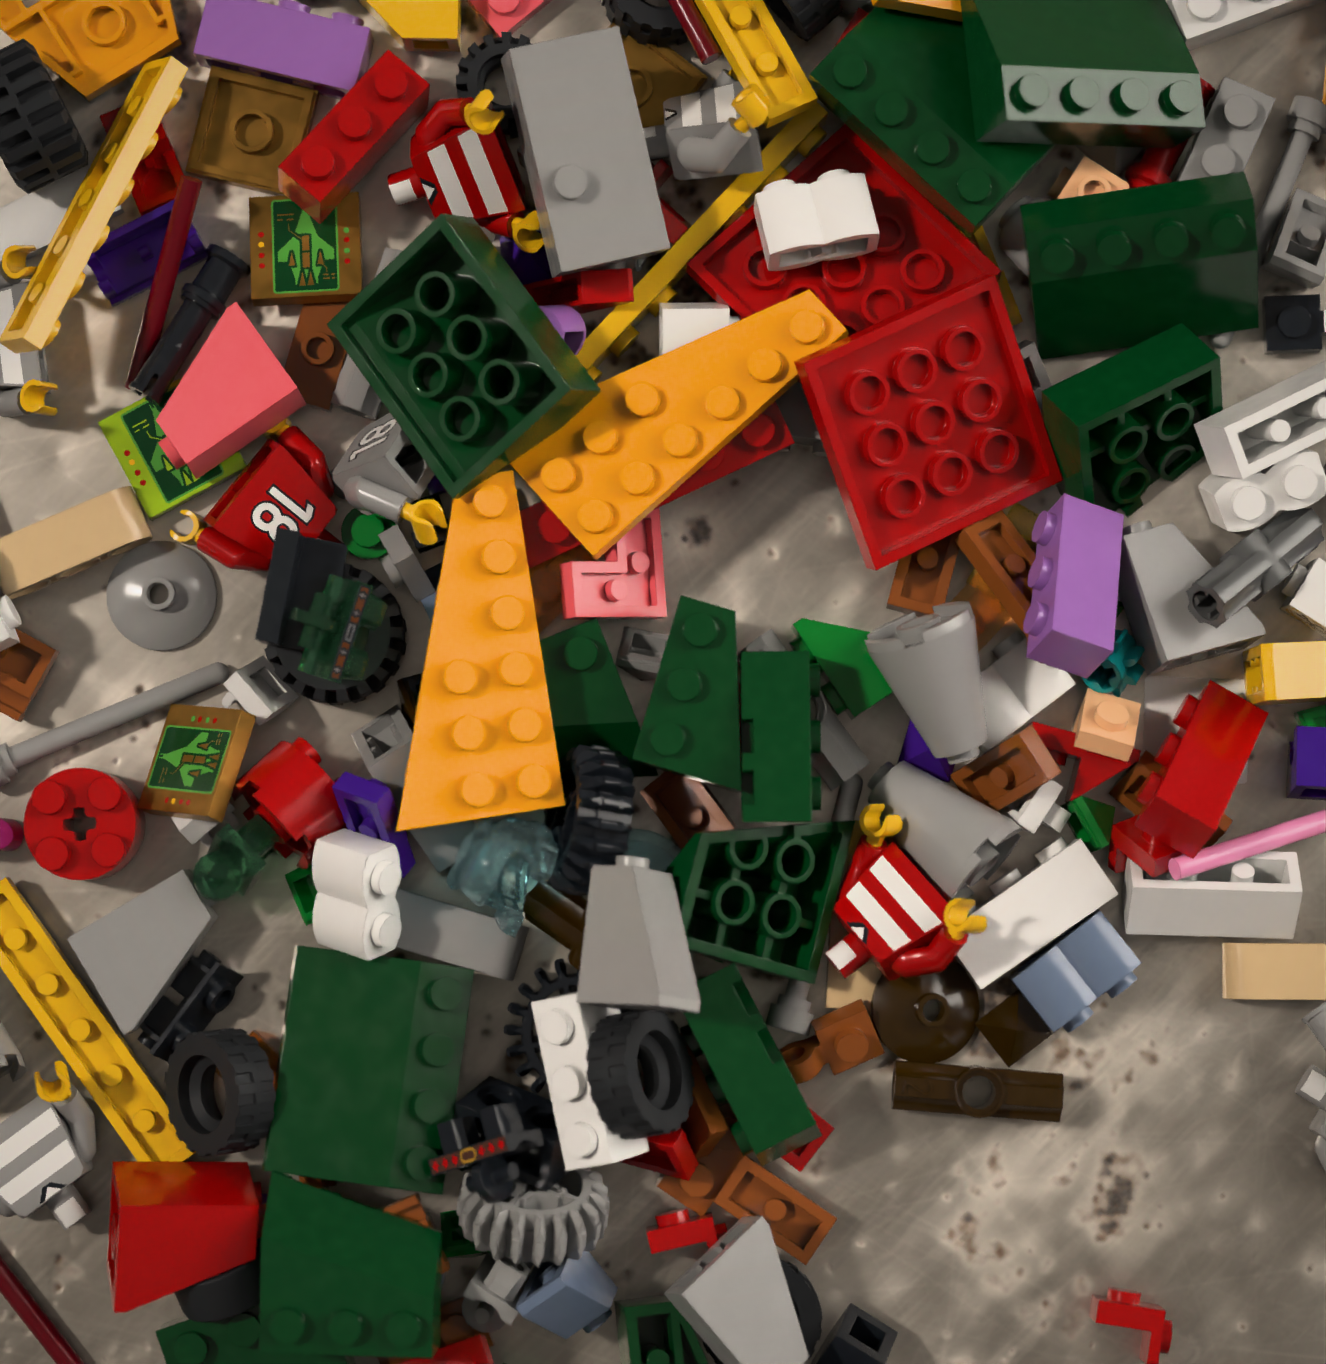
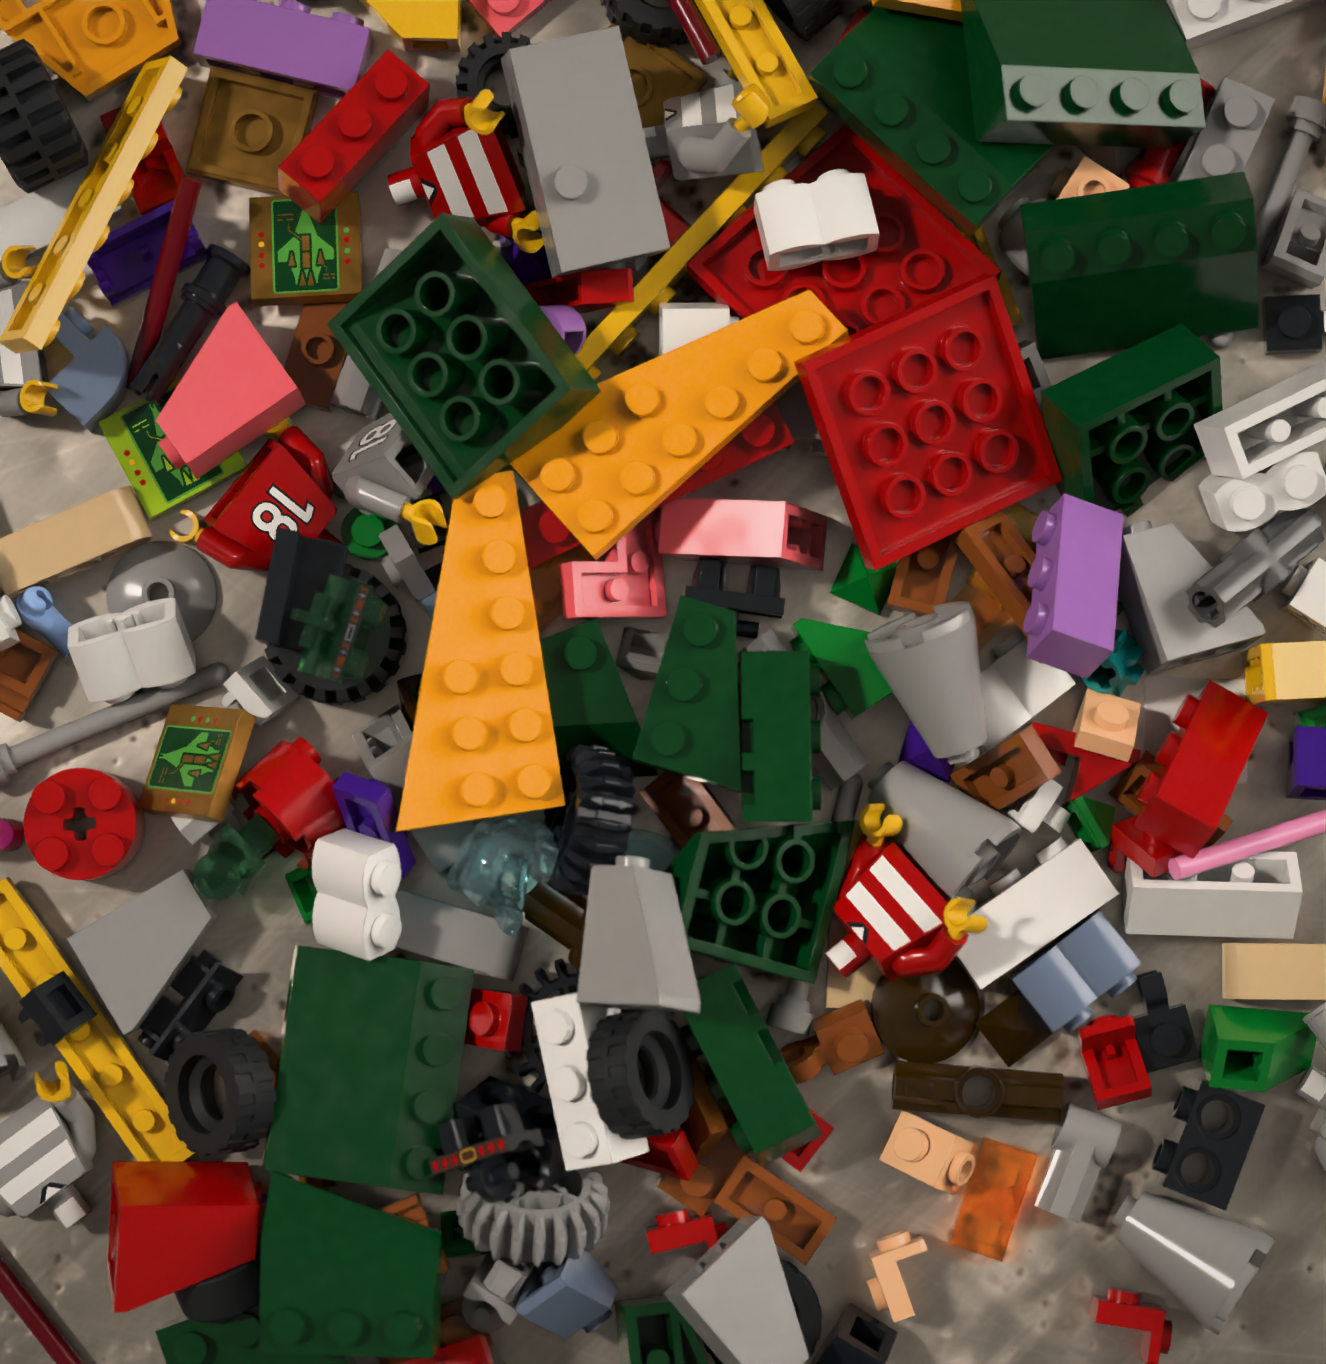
none -> light blue arm [15,585,72,658]
none -> black tile [18,971,97,1046]
none -> sand blue brick [48,307,130,434]
none -> white brick [67,598,196,704]
none -> red bracket [464,988,528,1052]
none -> coral slope [655,498,827,571]
none -> black hips [685,558,786,639]
none -> green slope [829,543,898,616]
none -> light nougat bracket [866,1230,927,1323]
none -> light nougat bracket [879,1110,978,1195]
none -> clear orange tile [947,1136,1038,1262]
none -> light grey piece [1033,1102,1122,1223]
none -> red bracket [1078,1015,1152,1110]
none -> light grey cone [1112,1191,1276,1335]
none -> black plate [1133,970,1200,1073]
none -> black brick [1152,1078,1266,1211]
none -> green slope [1199,1004,1317,1092]

